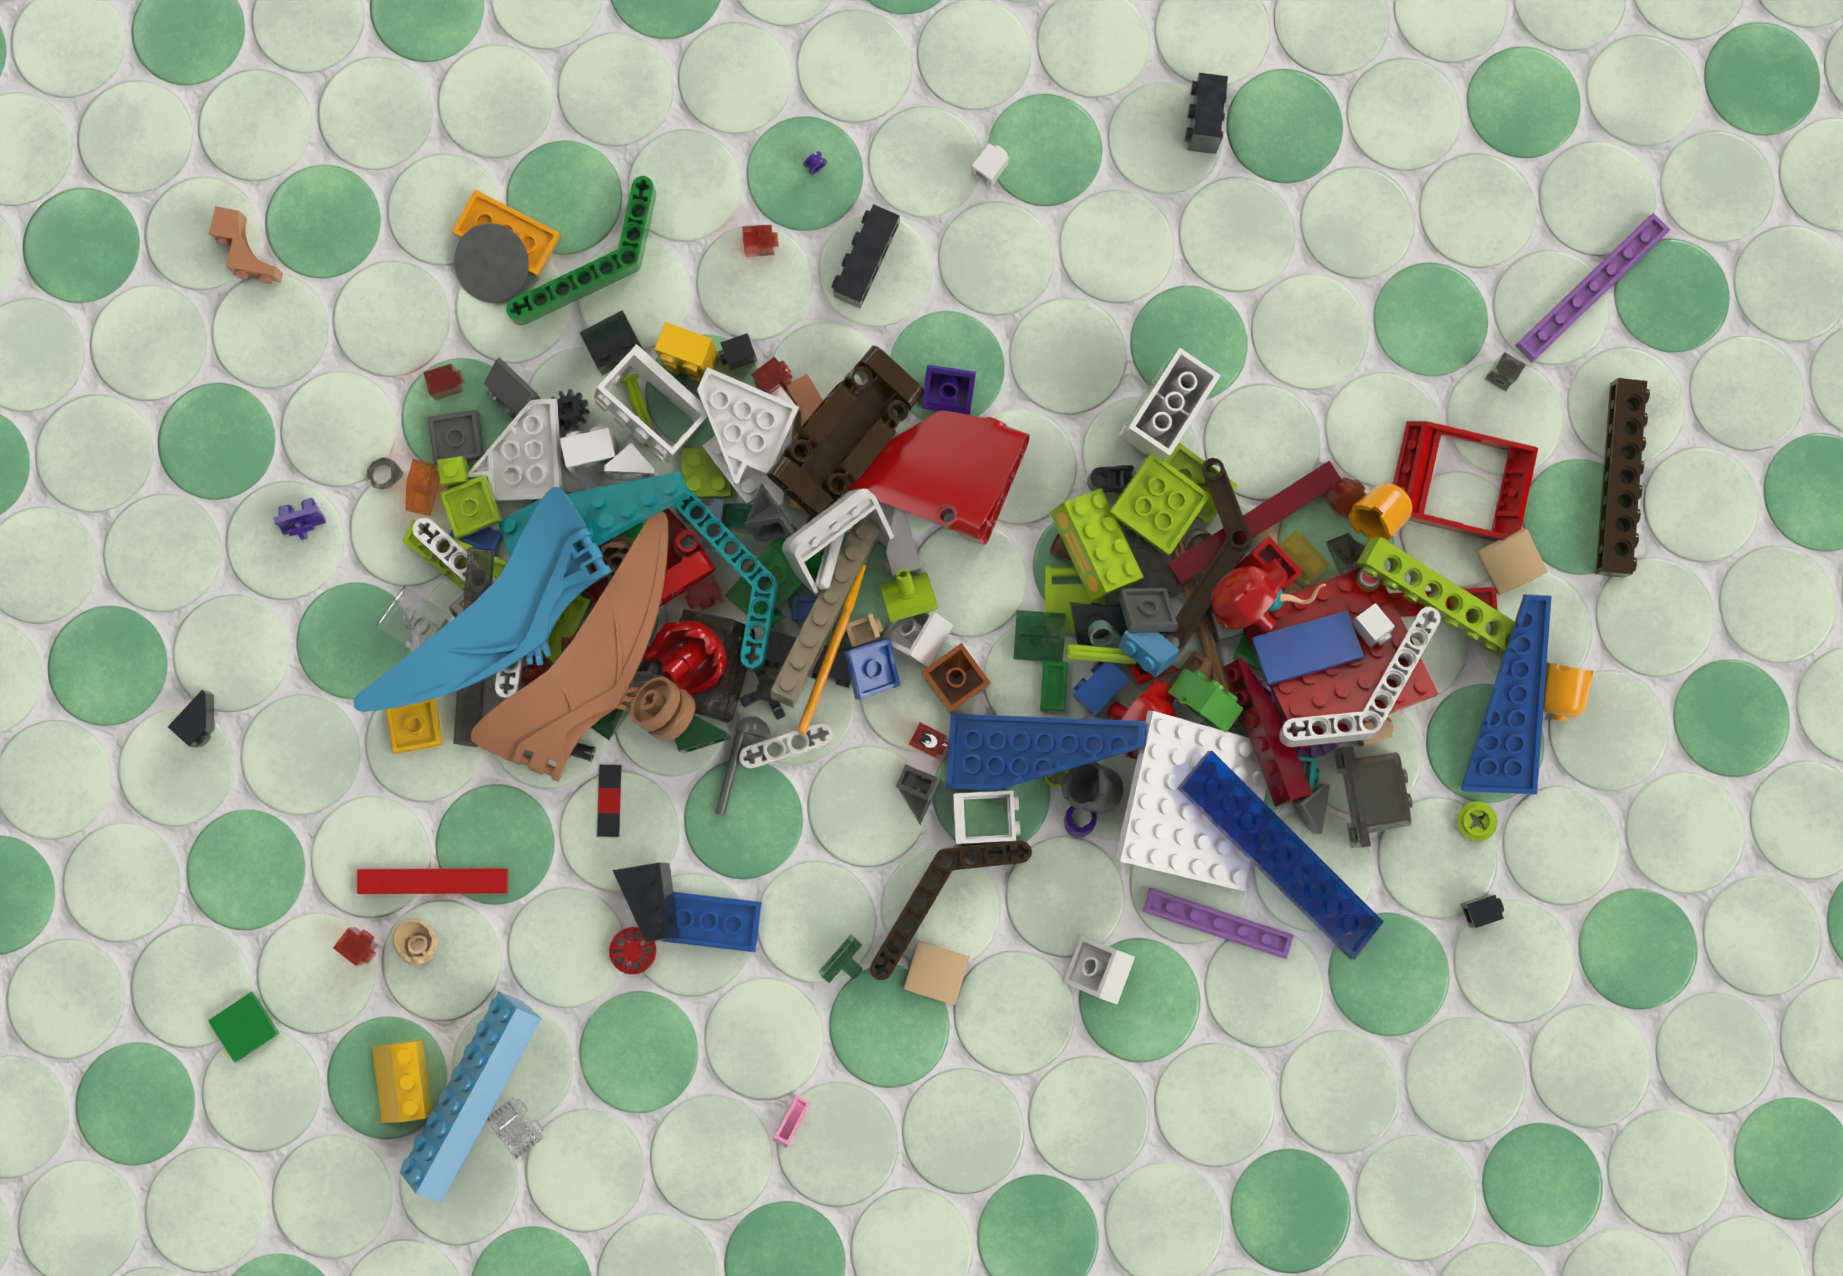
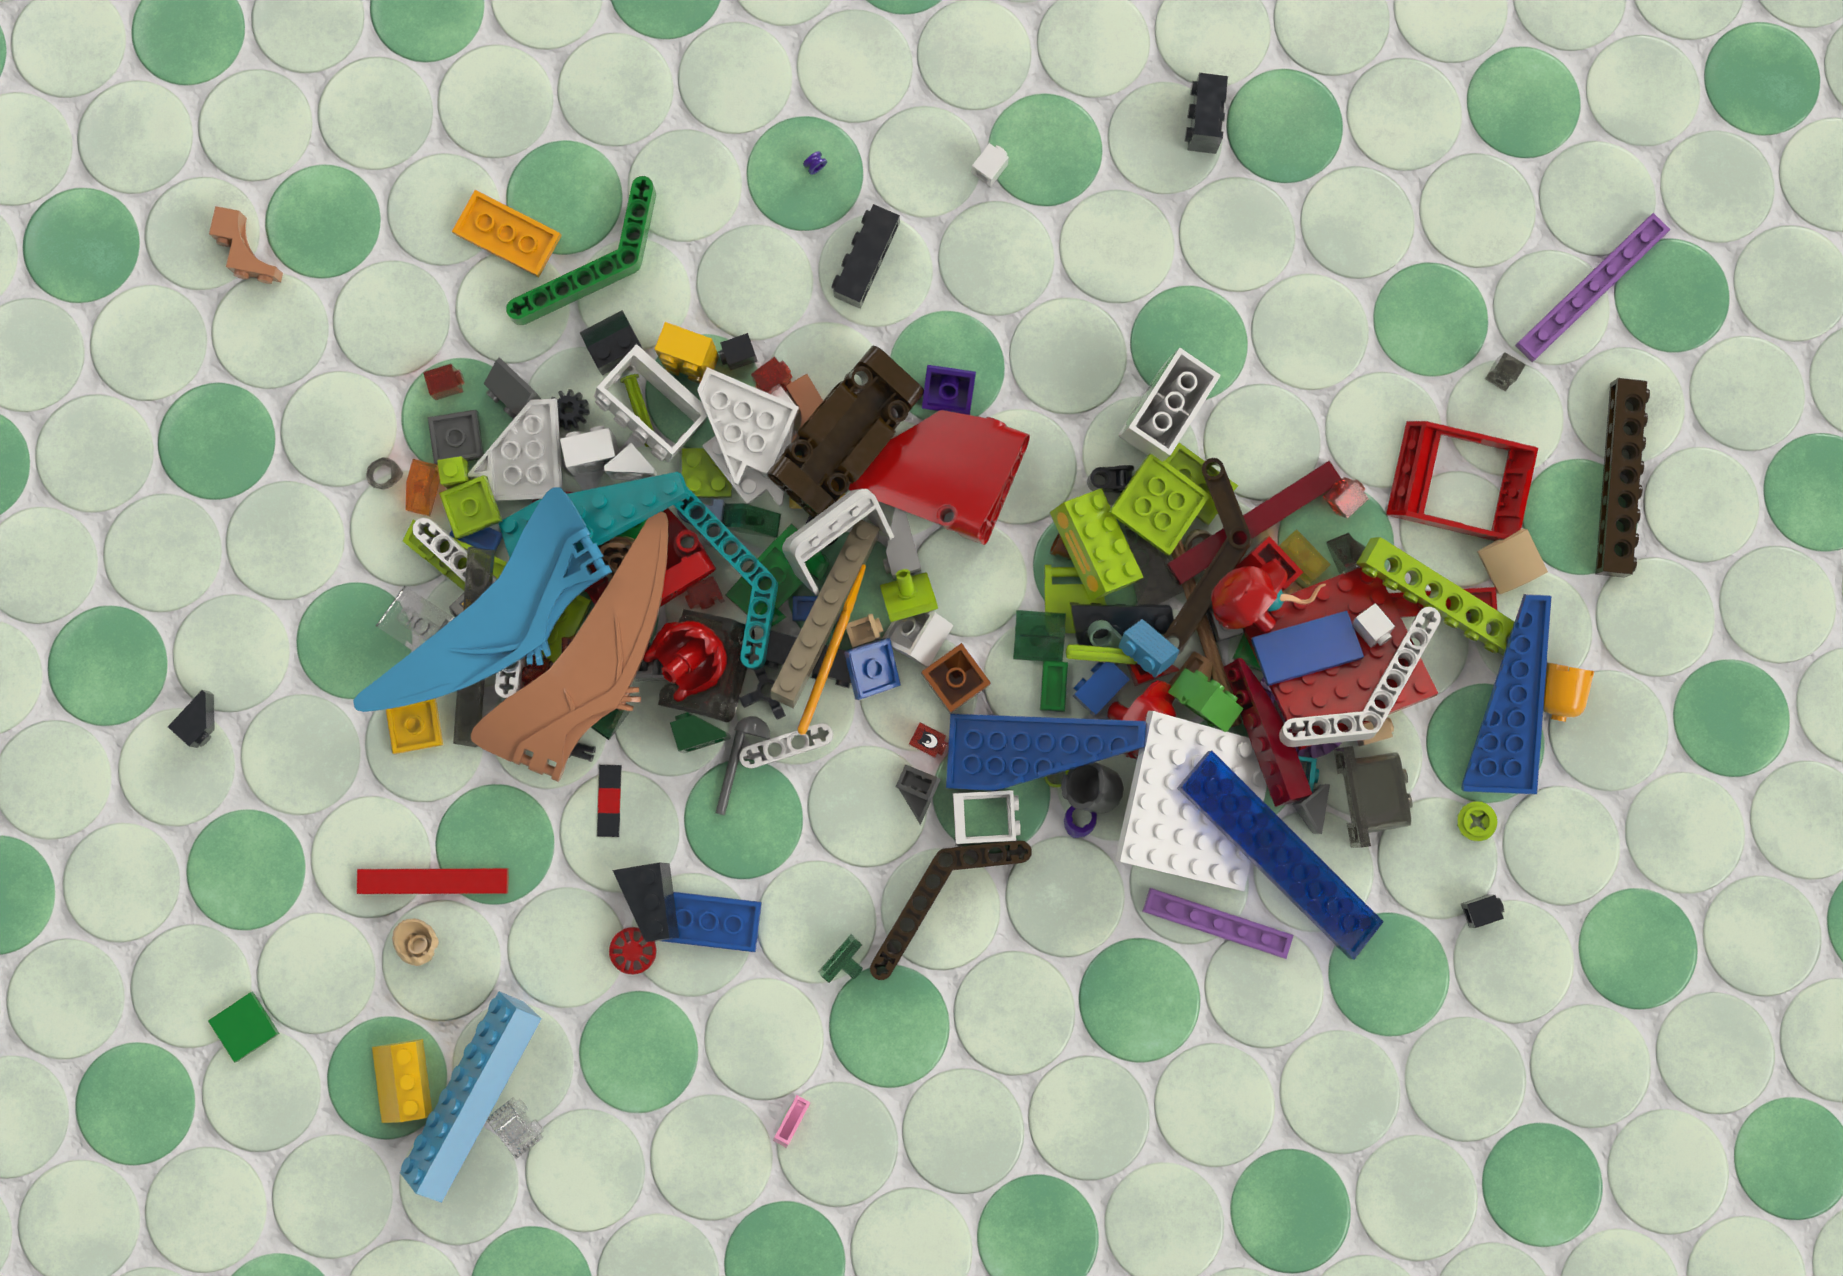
dark purple hips [274,498,326,540] -> none
clear red brick [333,927,378,966] -> none
flat silver sticker [454,223,529,302] -> none
medium nougat wheel [630,676,695,742] -> none
clear red brick [742,224,779,257] -> none
dark grey slope [744,483,795,542] -> none
white axle [815,532,845,590] -> none
tan slope [904,941,970,1005] -> none
white slope [1063,936,1135,1004] -> none
dark grey tile [1117,588,1178,632] -> none
light orange cylinder [1348,483,1412,542] -> none
tile [1356,568,1382,591] -> none

